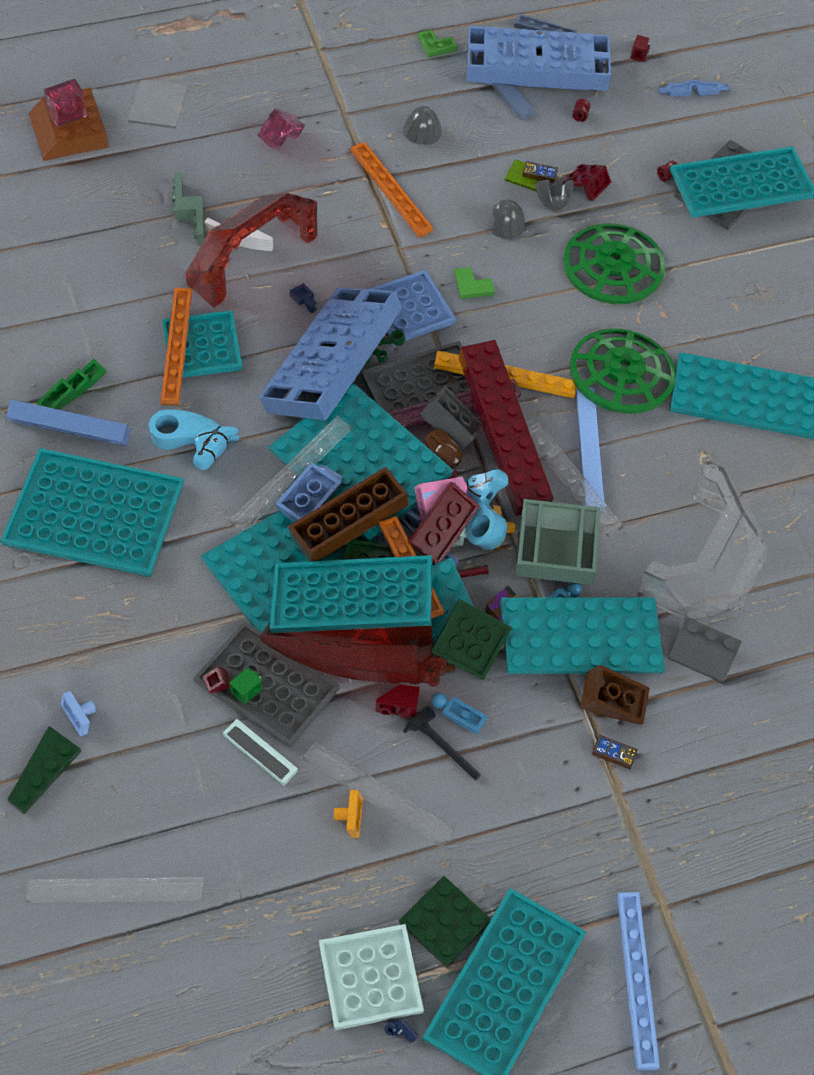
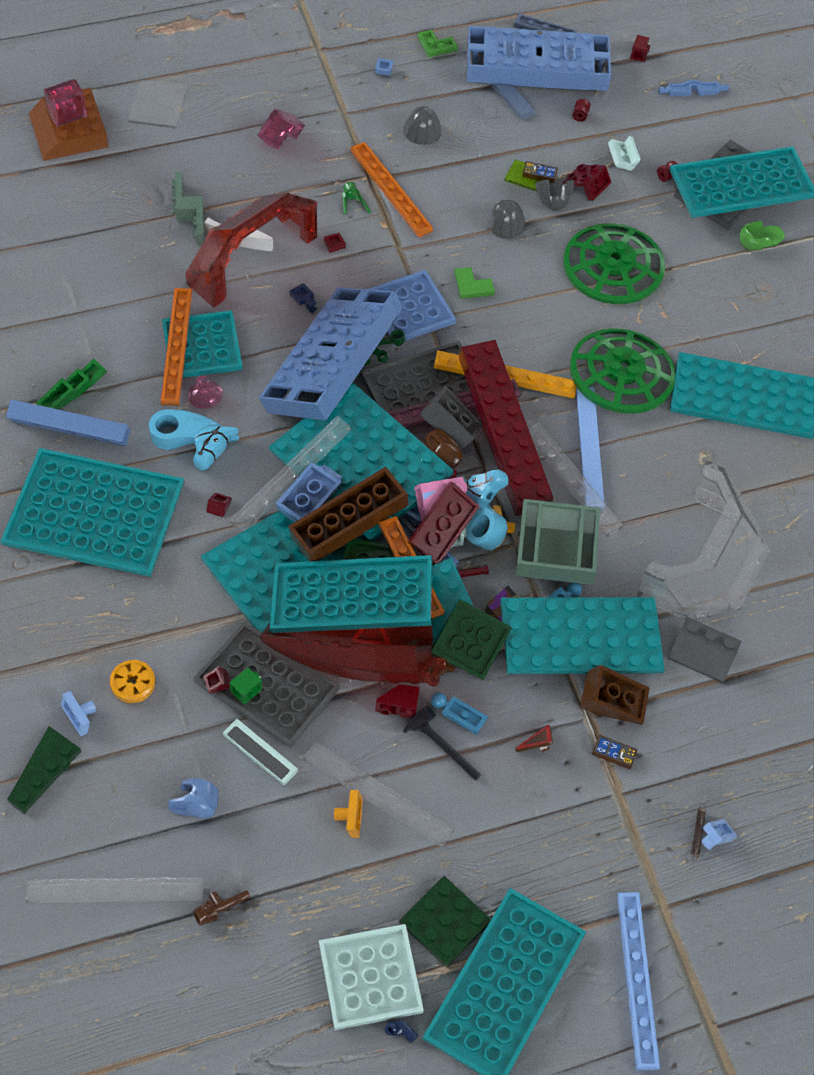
none -> light orange wheel [110,660,155,703]
none -> medium blue helmet [168,778,219,818]
none -> clear pink hair [188,376,222,409]
none -> reddish brown piece [193,890,250,926]
none -> dark red slope [206,493,232,517]
none -> dark red tile [324,232,346,253]
none -> green plant [341,182,371,214]
none -> medium blue plate [375,58,393,76]
none -> reddish brown piece [515,725,553,752]
none -> light aqua bracket [608,136,640,171]
none -> reddish brown piece [691,804,706,861]
none -> light blue tile [702,819,737,850]
none -> bright green hair [739,221,785,251]

